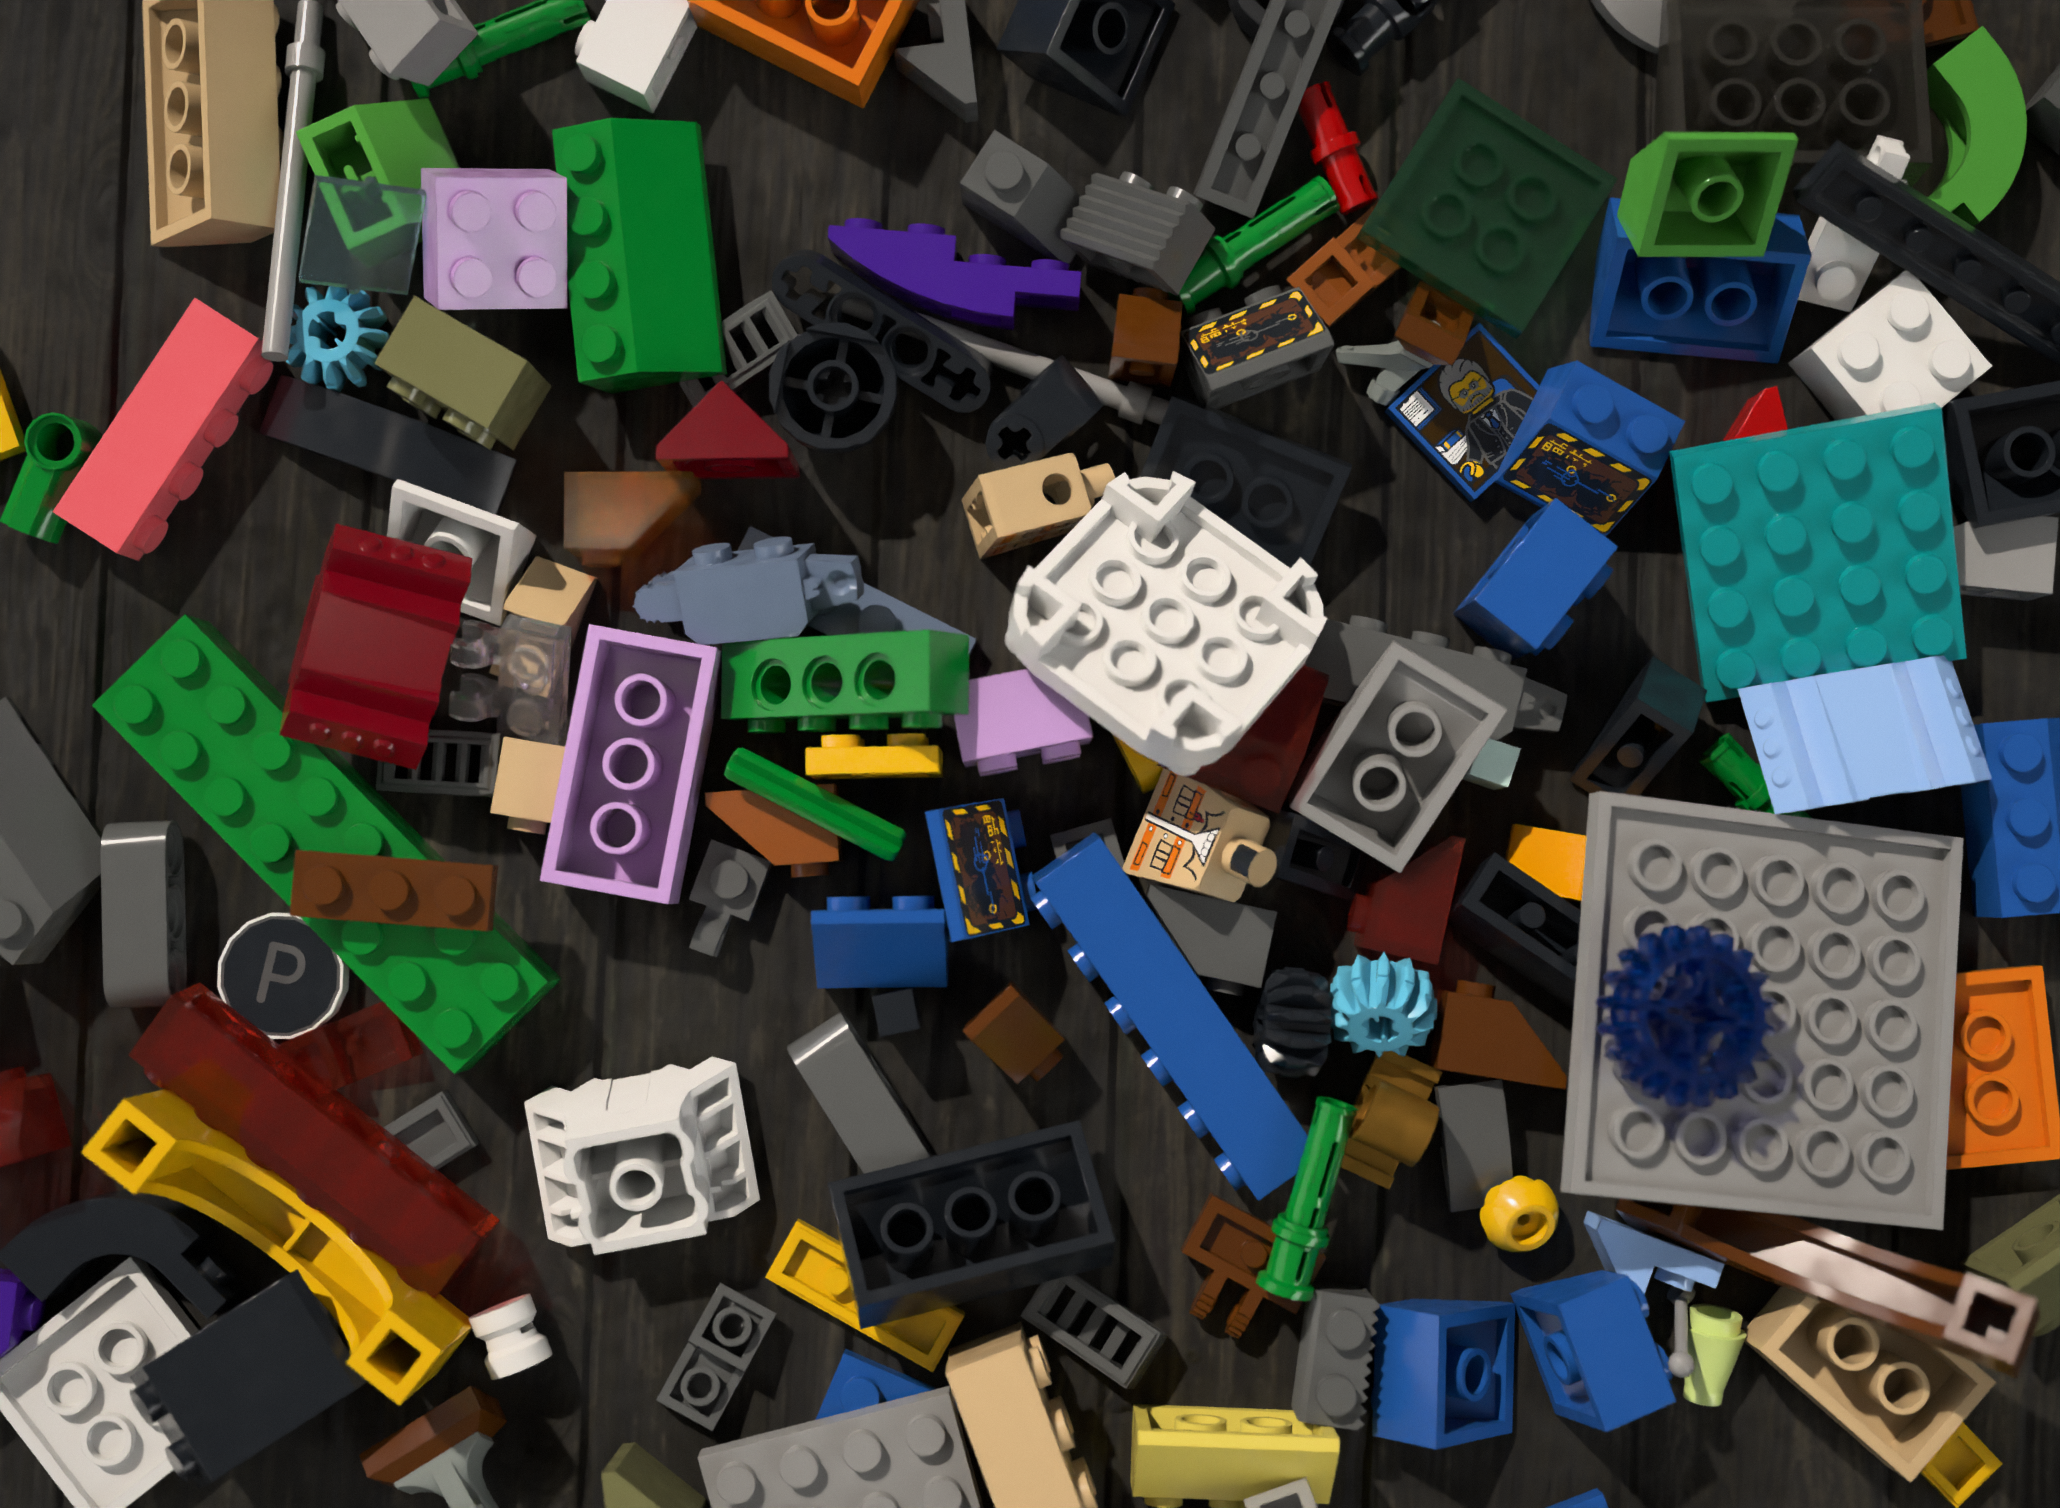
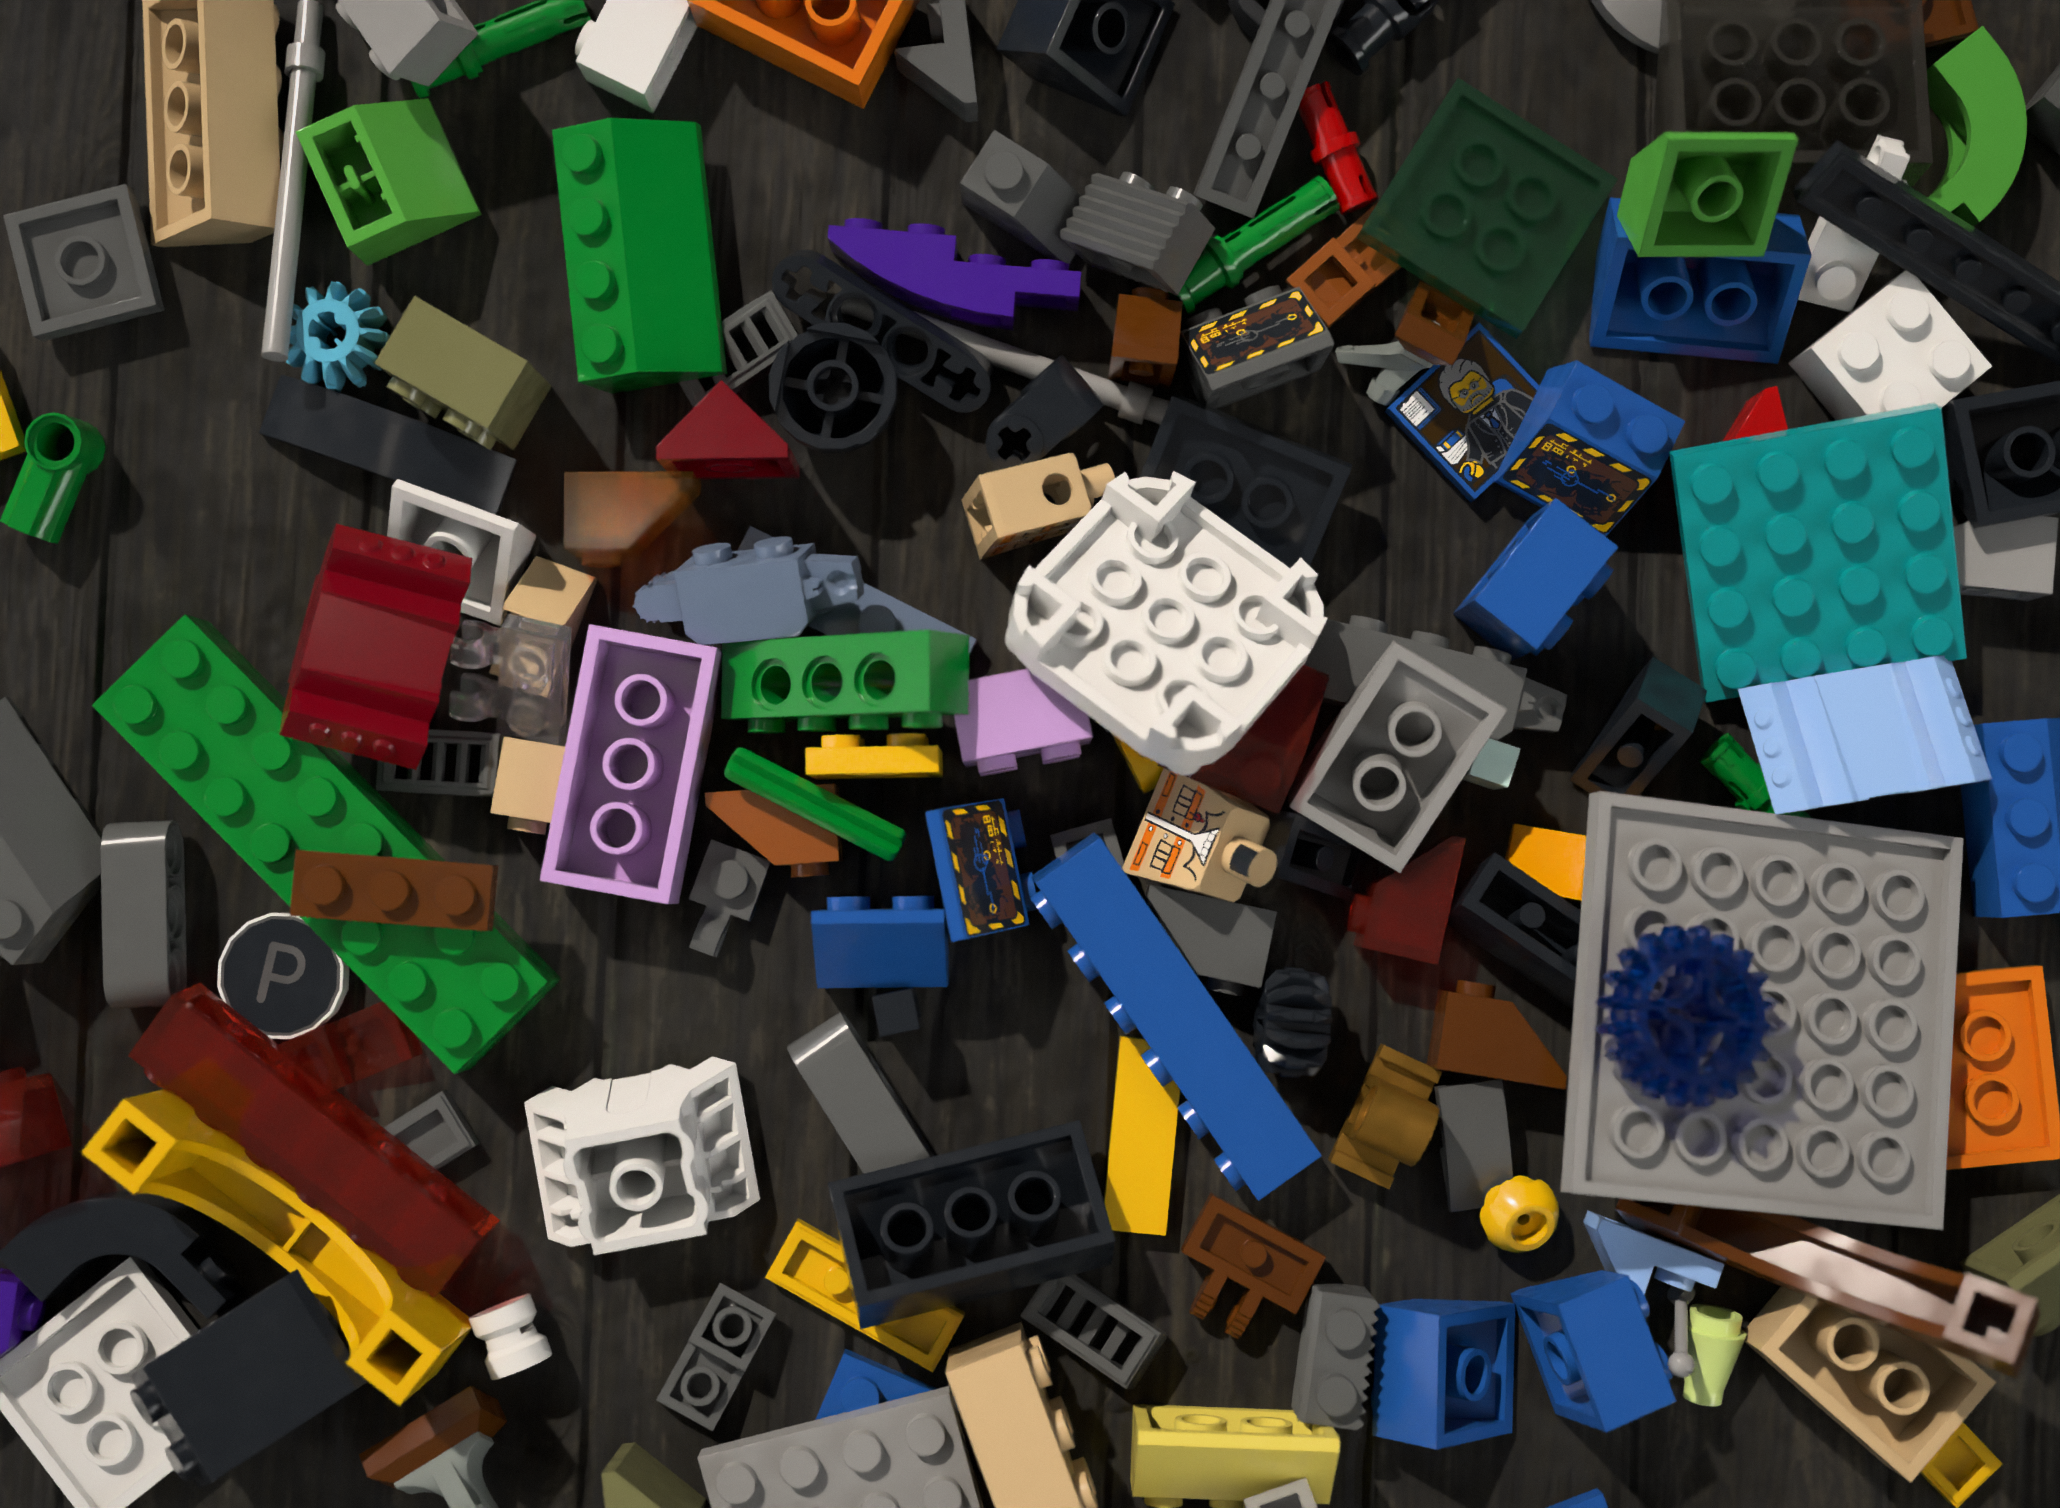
coral brick [53,298,273,561] -> none
clear light blue piece [299,175,426,295] -> none
lavender brick [421,168,568,310] -> none
reddish brown slope [963,981,1065,1084] -> none
green pin [1256,1096,1358,1301] -> none
medium azure gear [1329,952,1437,1059] -> none
none -> dark grey plate [3,184,165,342]
none -> yellow tile [1104,1036,1180,1236]

